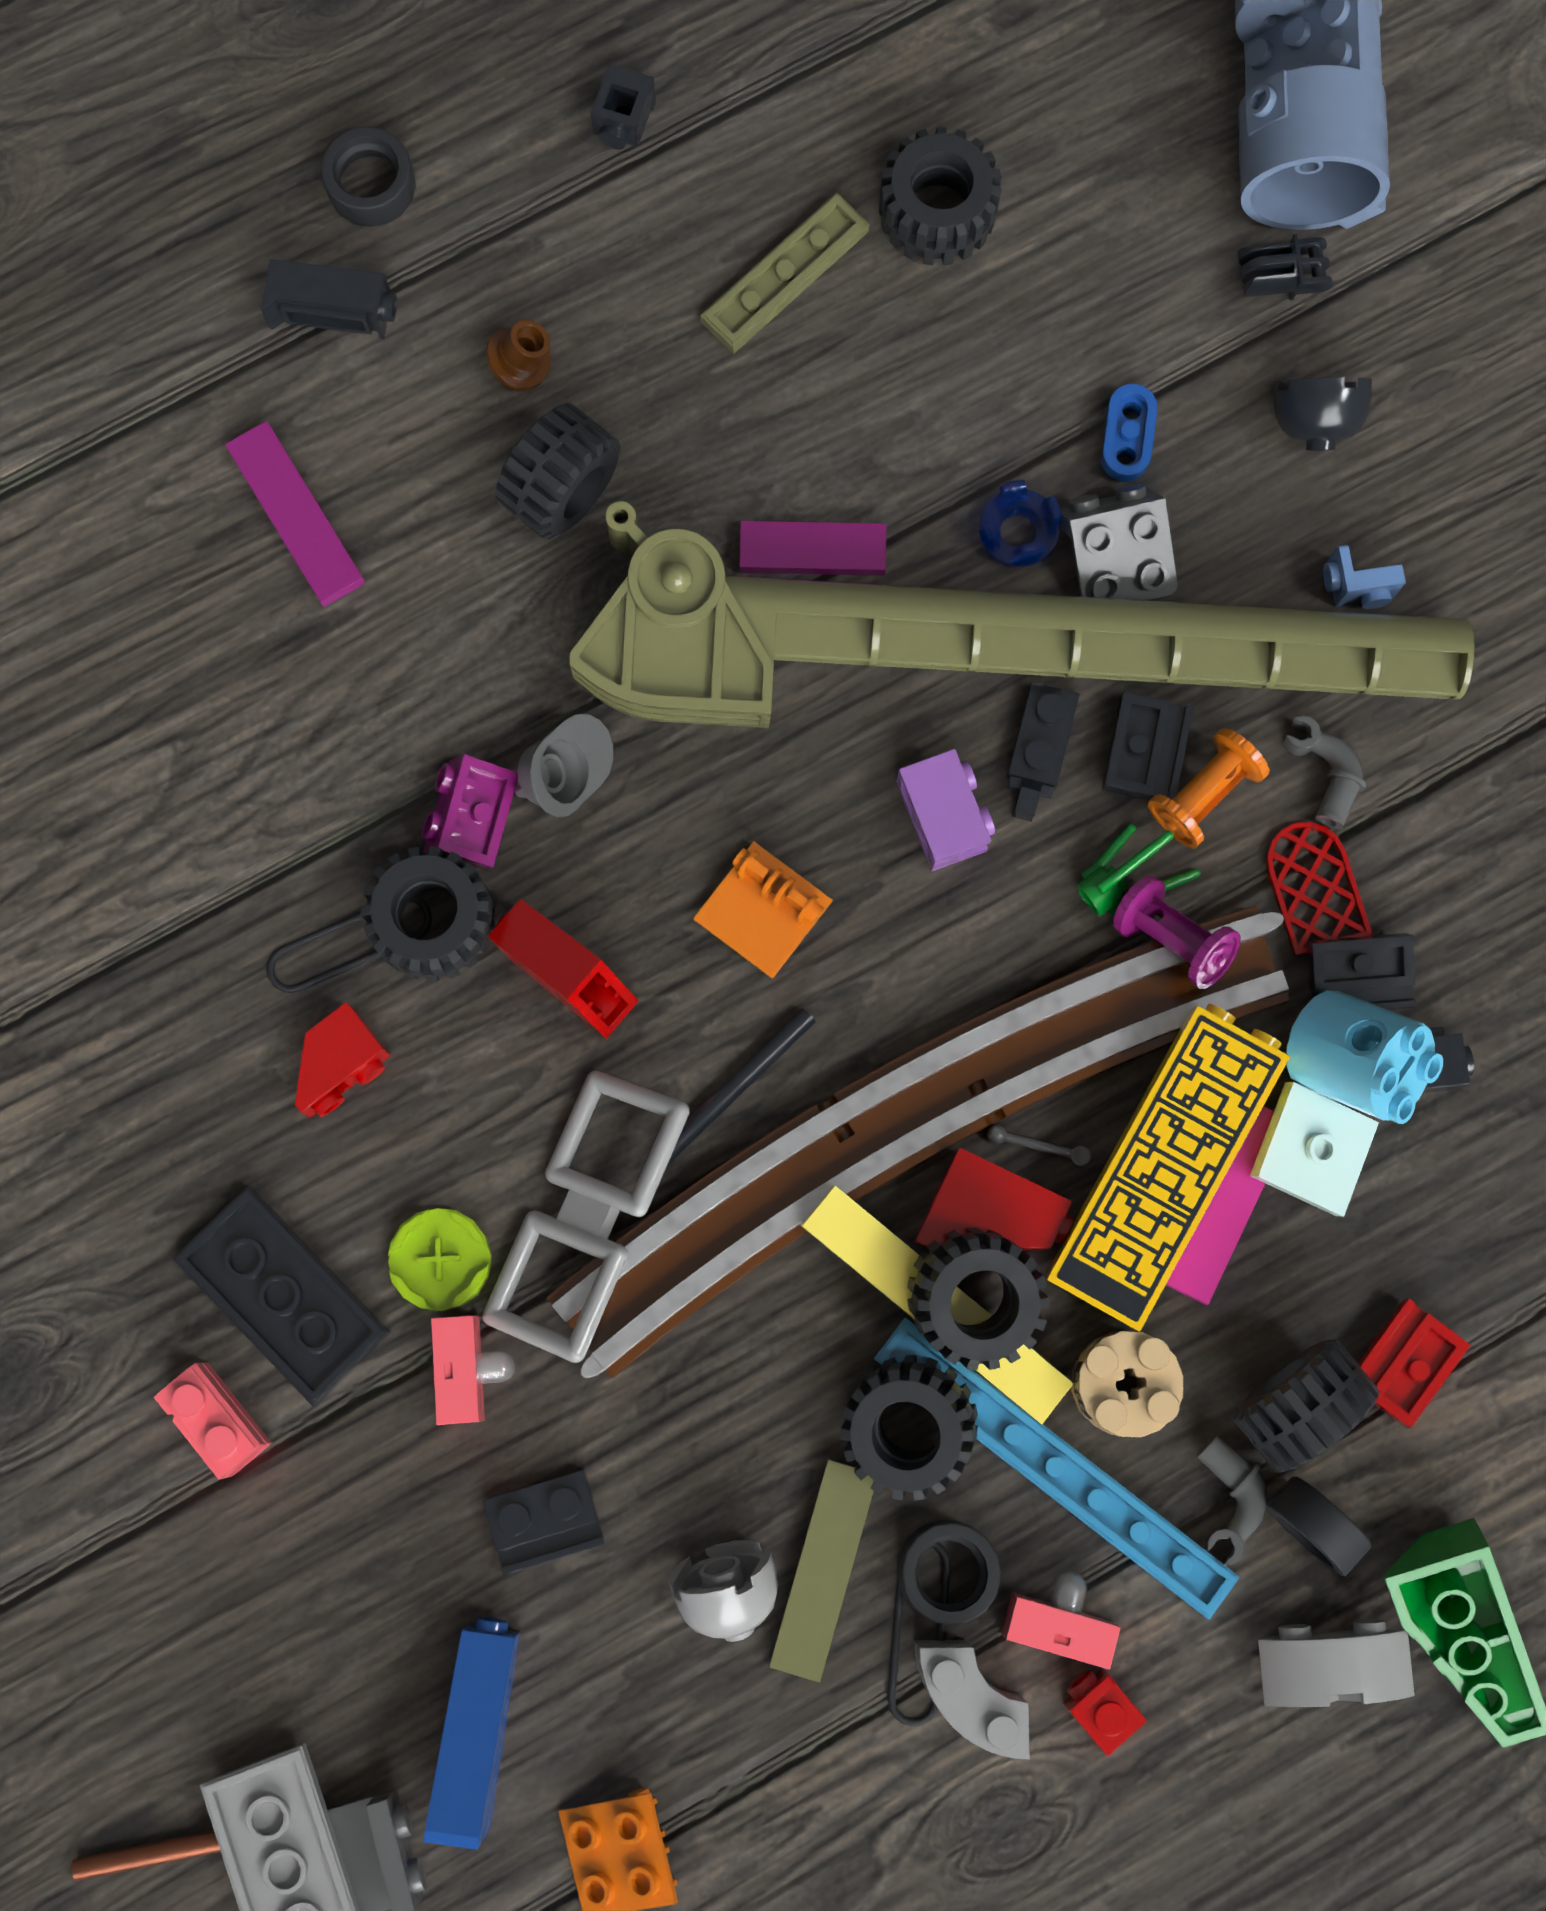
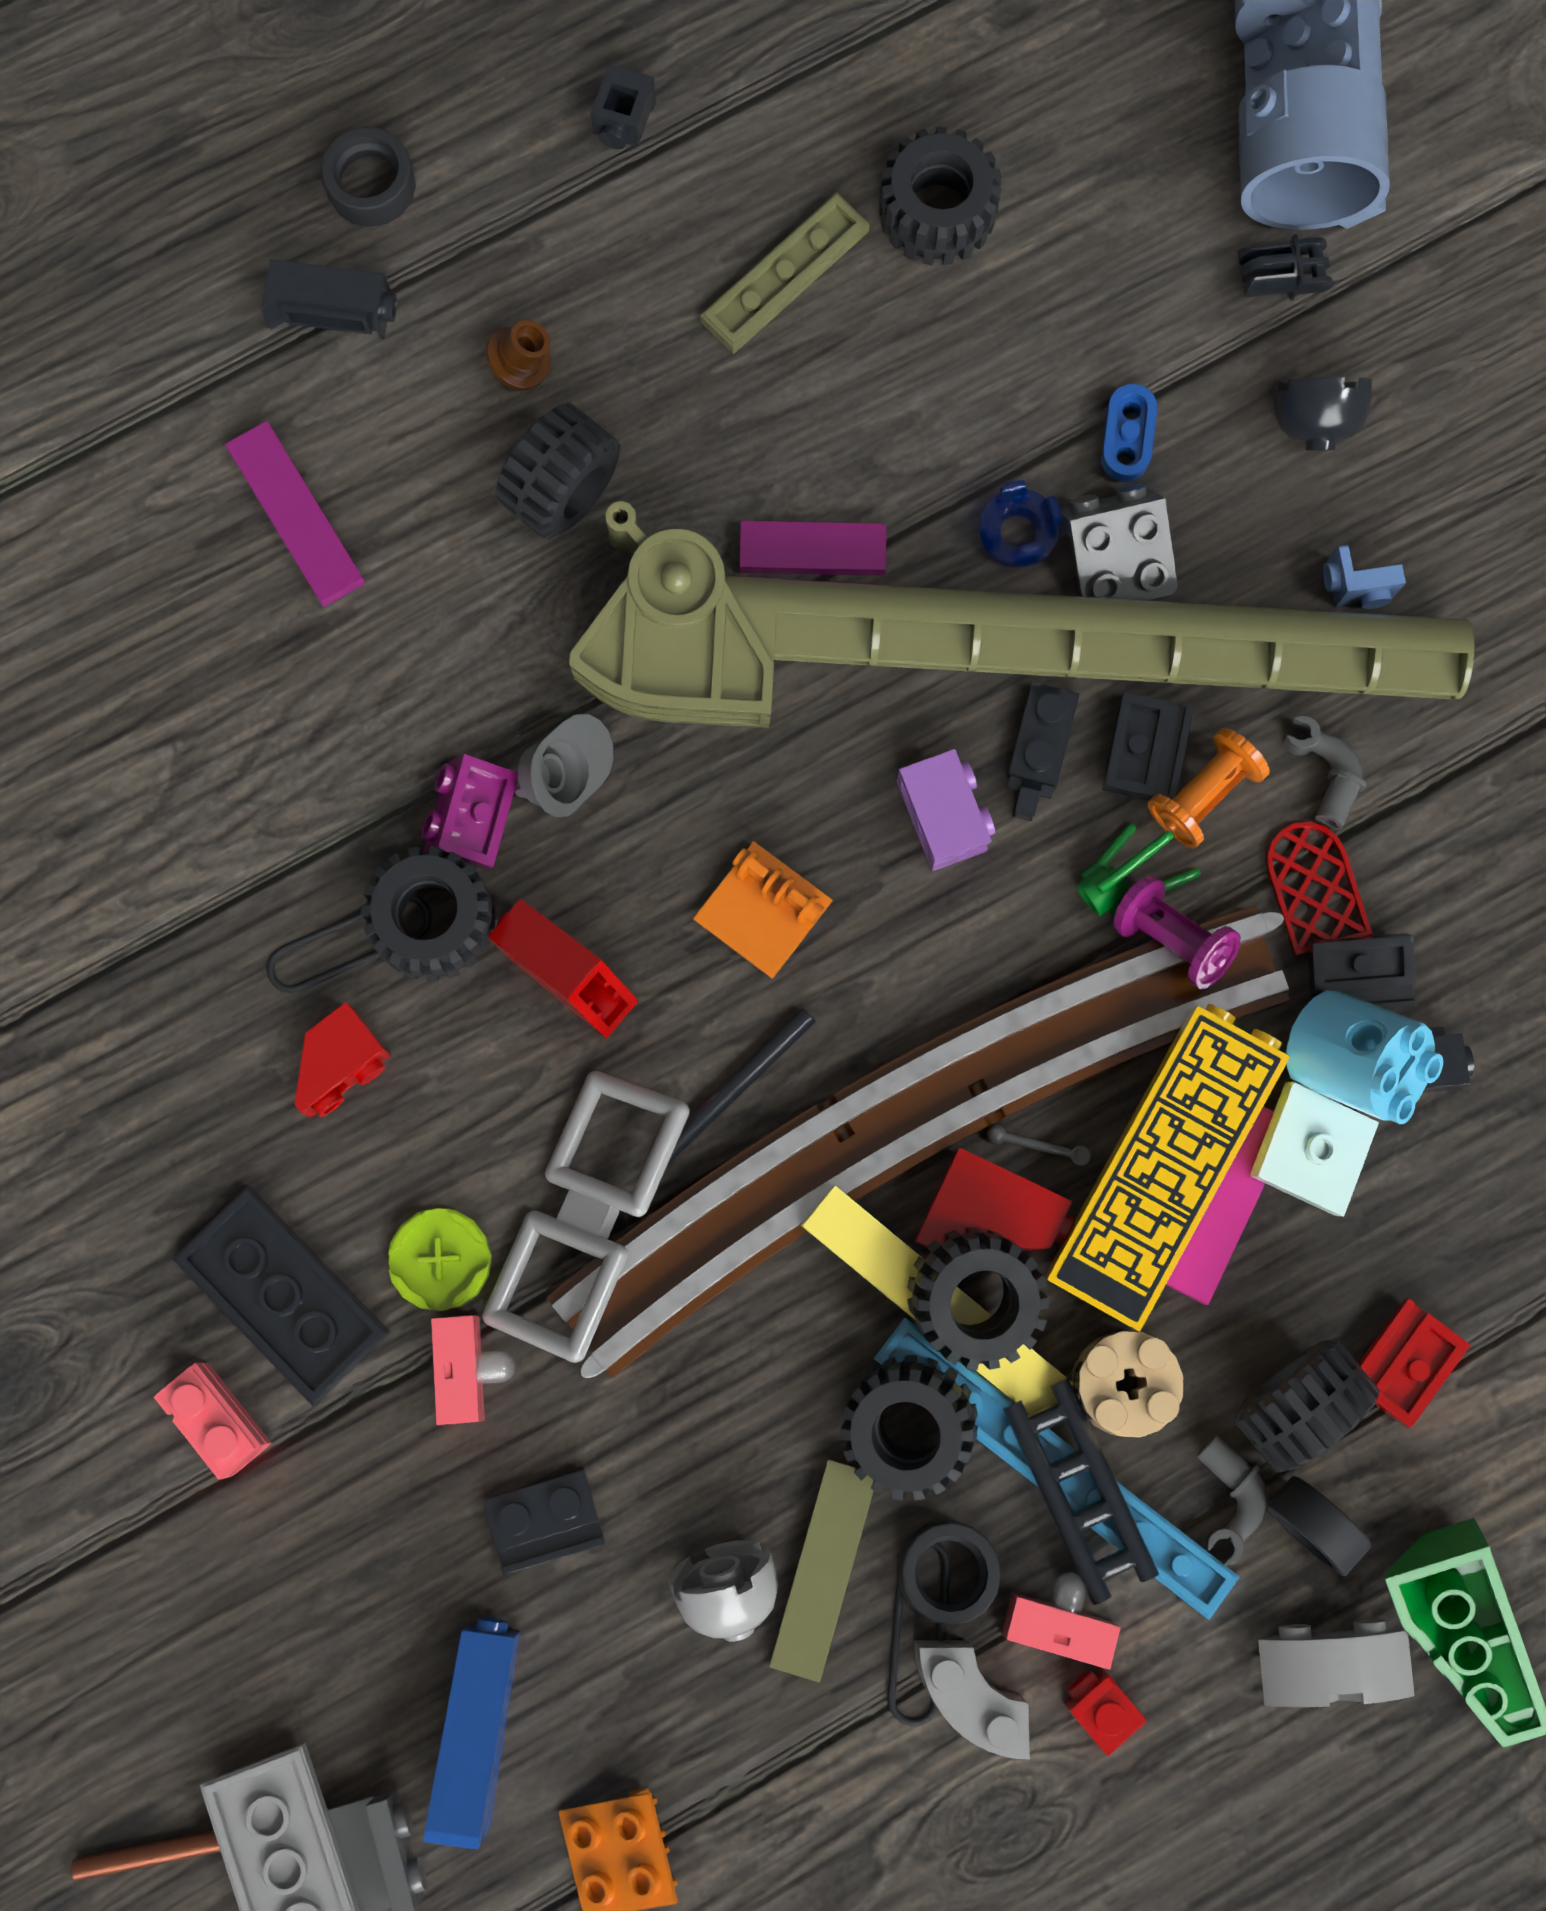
none -> black bar [1003,1378,1159,1605]

